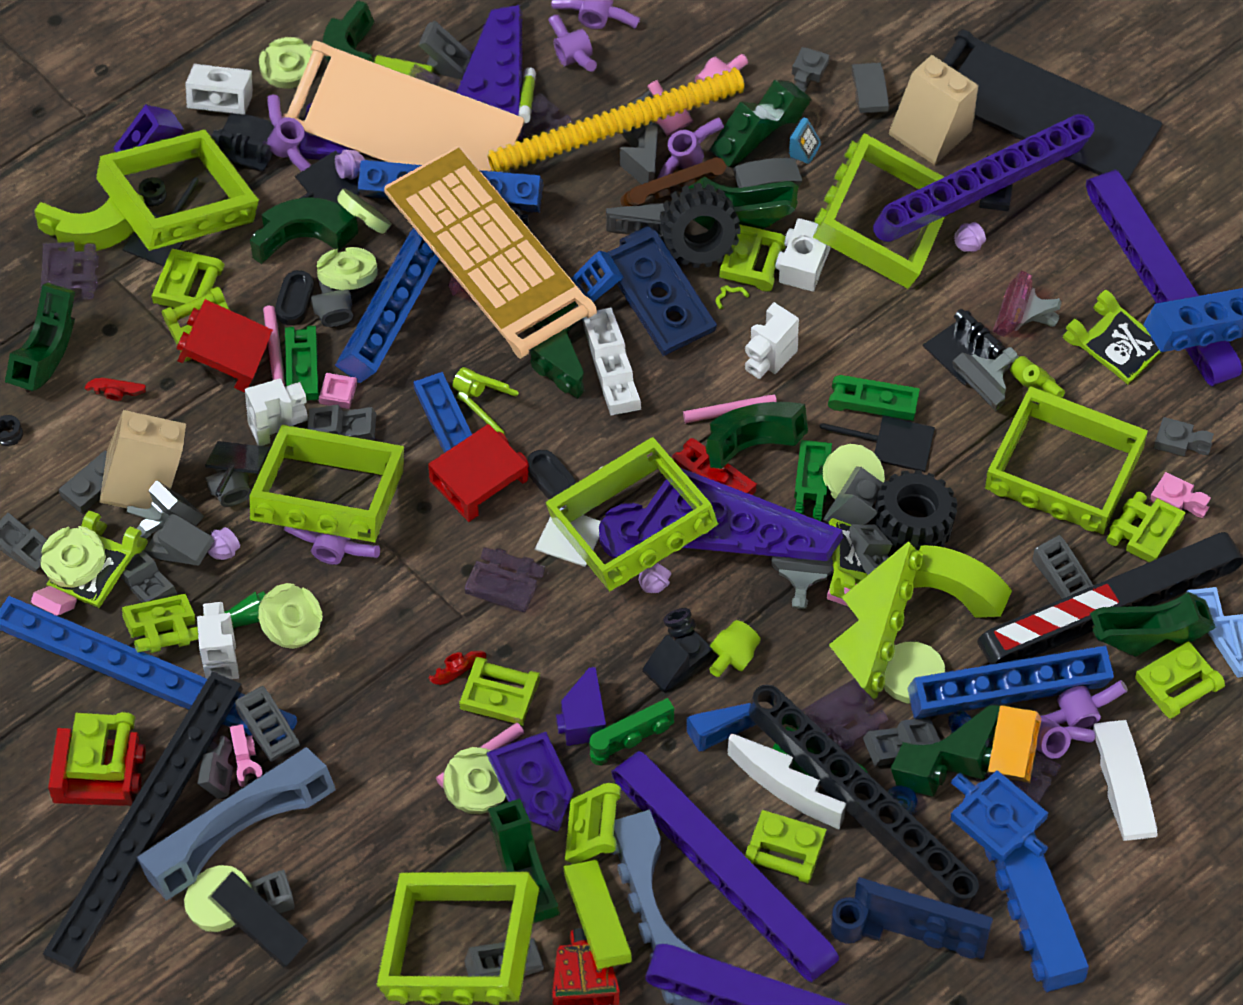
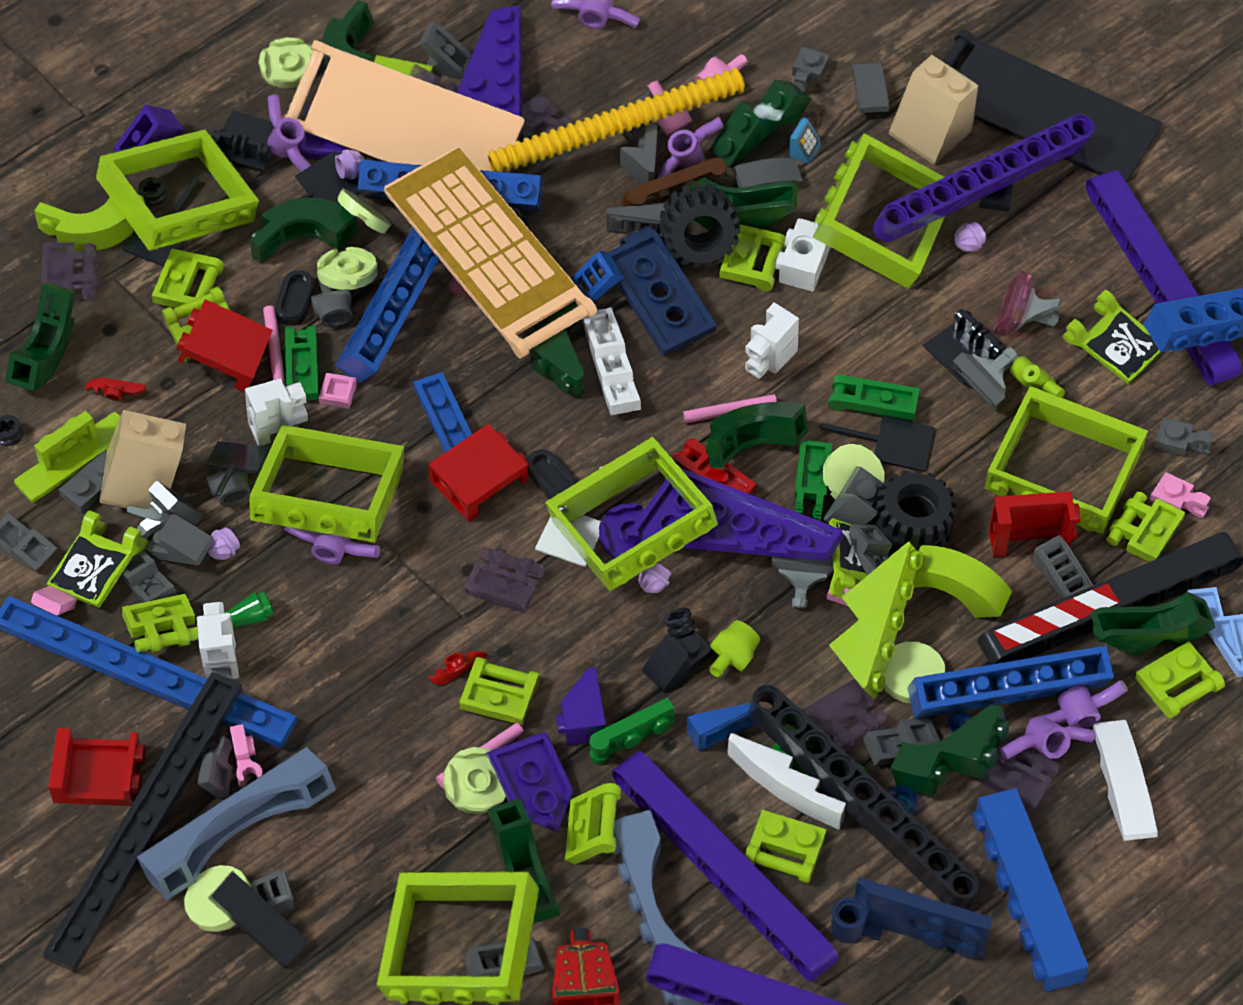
yellowish green tile [40,526,106,588] -> none
lime plate [66,712,135,781] -> none
white brick [186,64,252,114] -> none
dark grey slope [235,686,300,762] -> none
yellowish green tile [258,583,322,649] -> none
dark grey slope [307,404,377,440] -> none
lime plant [453,367,519,434] -> none
bar [518,68,536,124] -> none
medium lavender piece [549,15,597,72] -> none
lime tile [564,860,631,969] -> none
lime piece [715,285,749,309] -> none
blue plate [950,770,1048,862] -> none
light orange hinge [988,706,1042,783] -> none
none -> lime bracket [14,410,120,503]
none -> red panel [988,491,1080,558]

